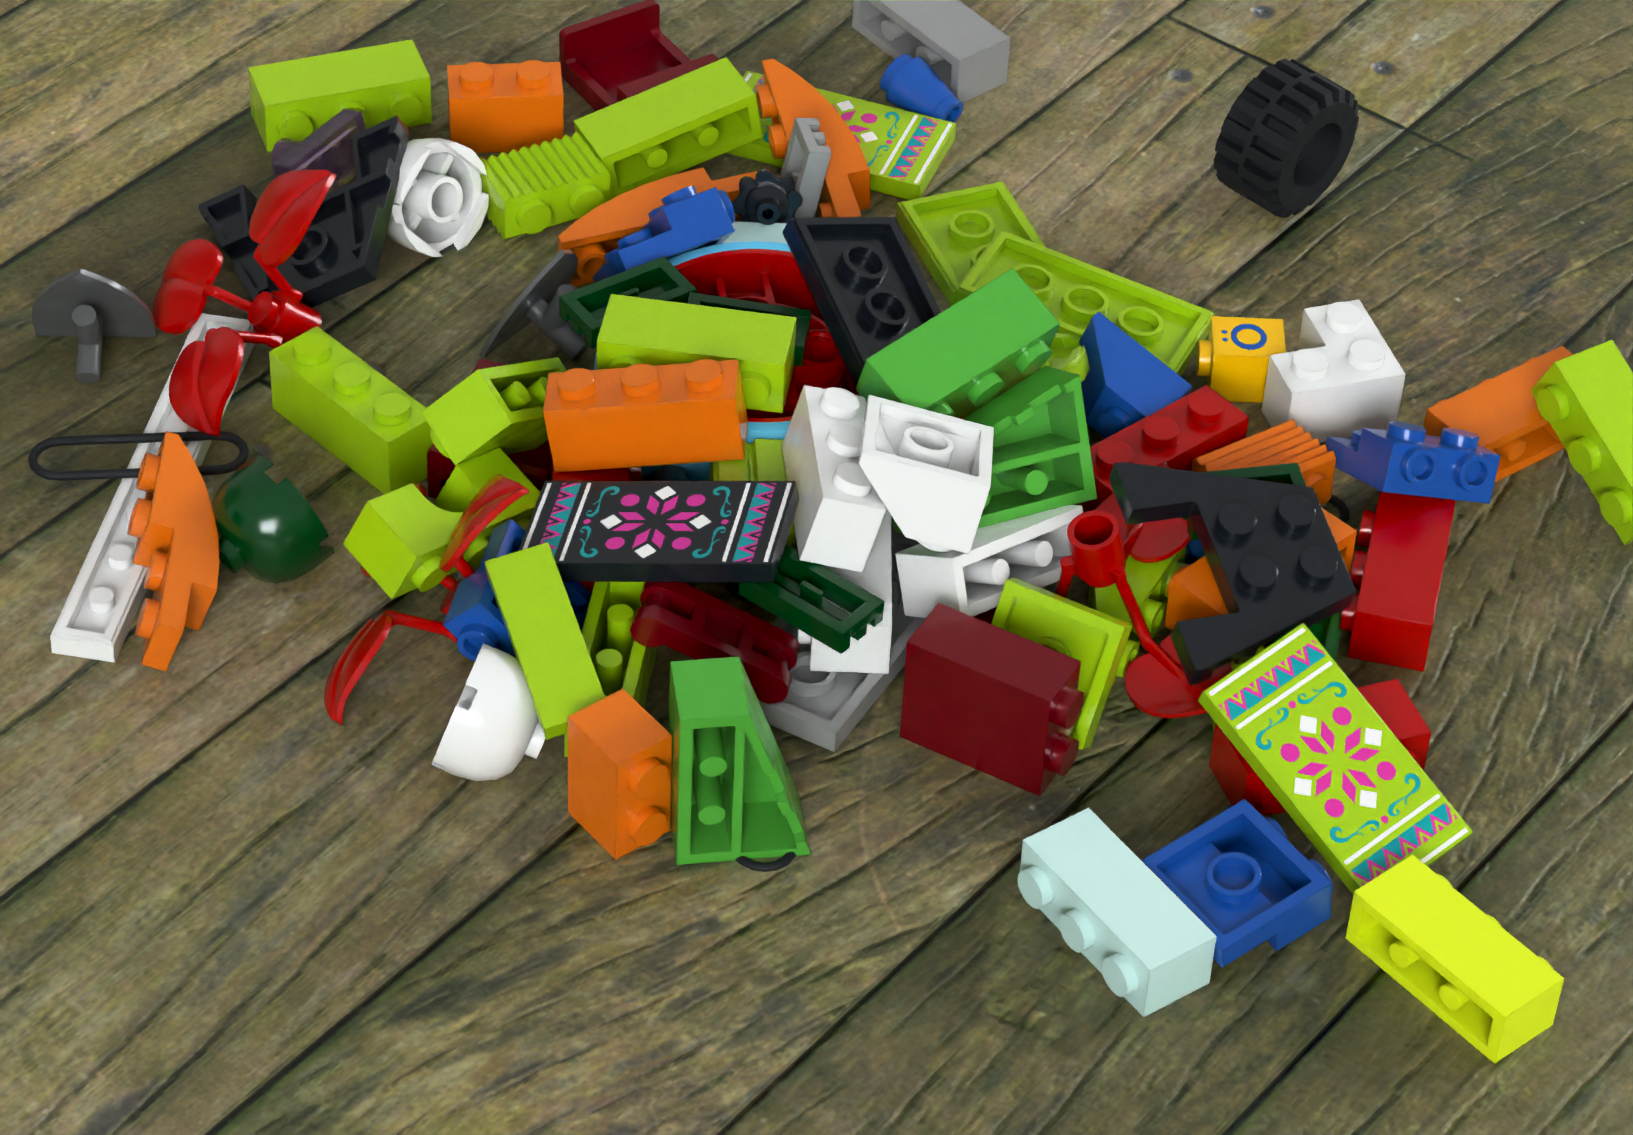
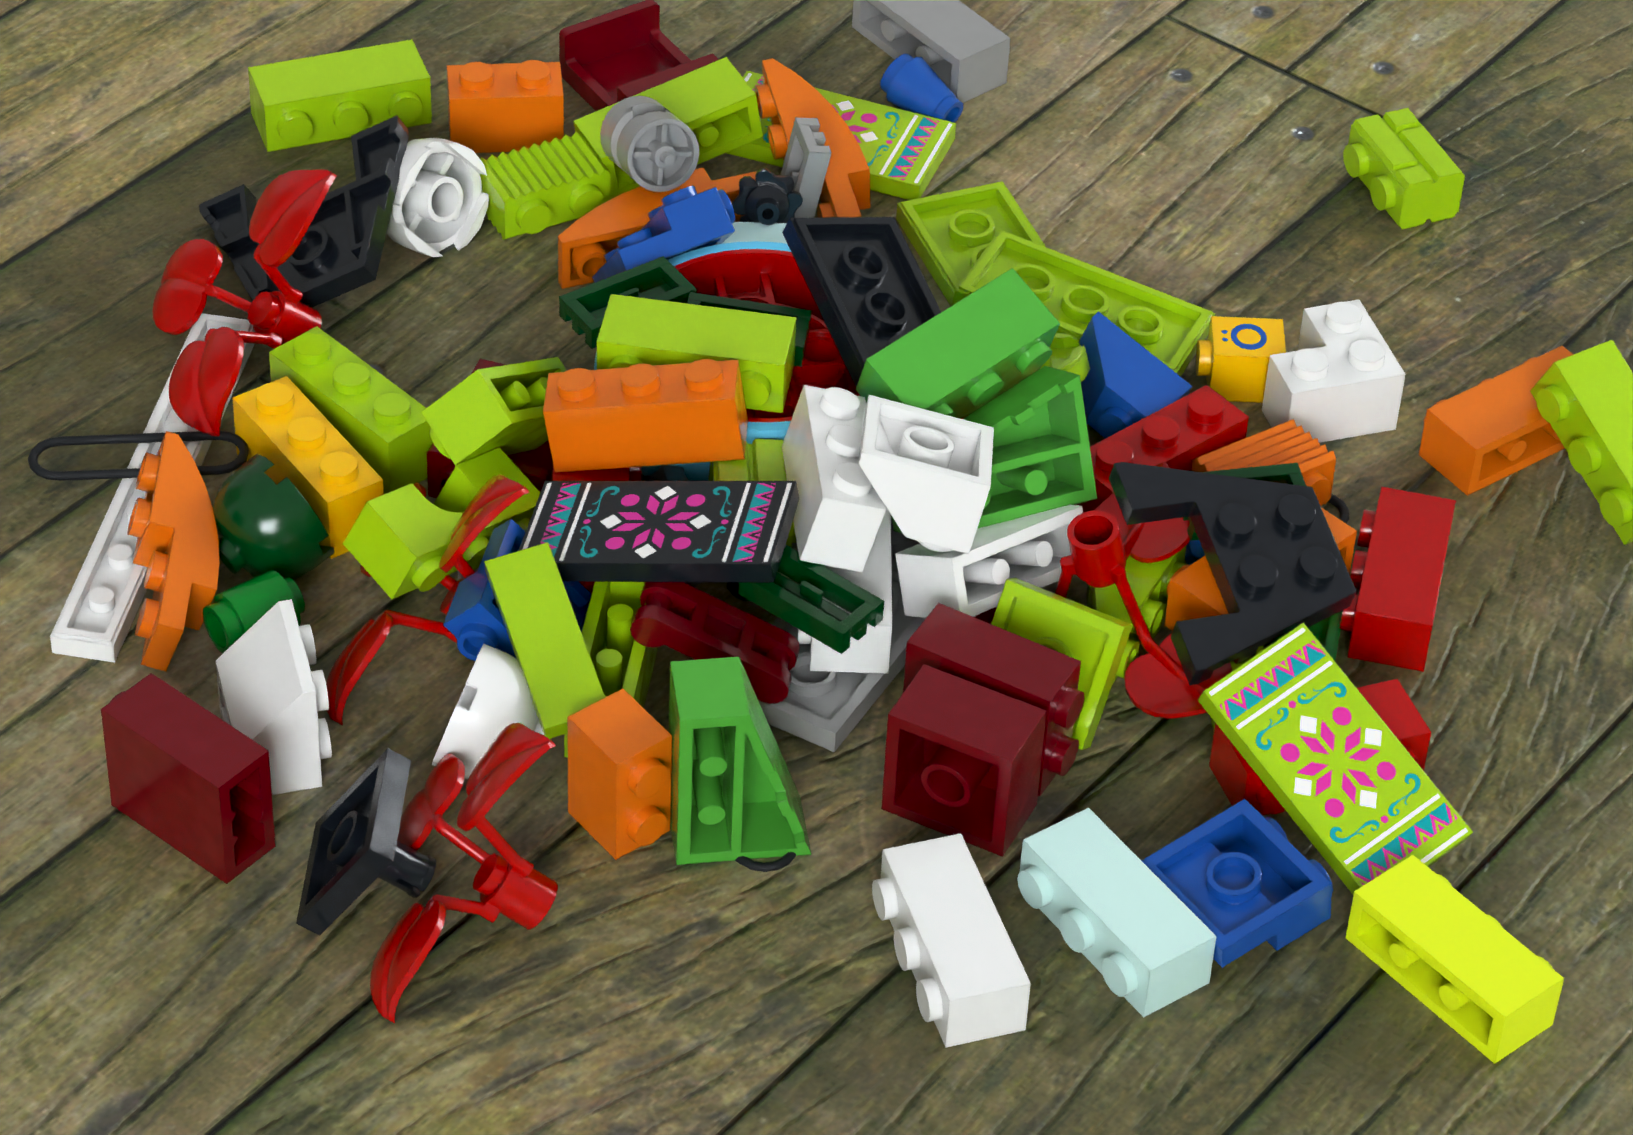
dark grey shield [32,268,157,383] -> none
tile [272,109,366,193] -> none
dark grey shield [479,249,589,361] -> none
black tyre [1214,59,1359,218] -> none
blue plate [1325,421,1501,504] -> none
none -> dark red brick [101,673,276,884]
none -> green brick [203,570,305,653]
none -> white slope [216,599,332,795]
none -> yellow brick [232,376,384,559]
none -> black tile [296,748,436,935]
none -> red plant [370,723,558,1023]
none -> light grey wheel [600,96,699,192]
none -> white brick [872,833,1031,1048]
none -> dark red brick [881,664,1047,857]
none -> lime brick [1343,108,1465,230]

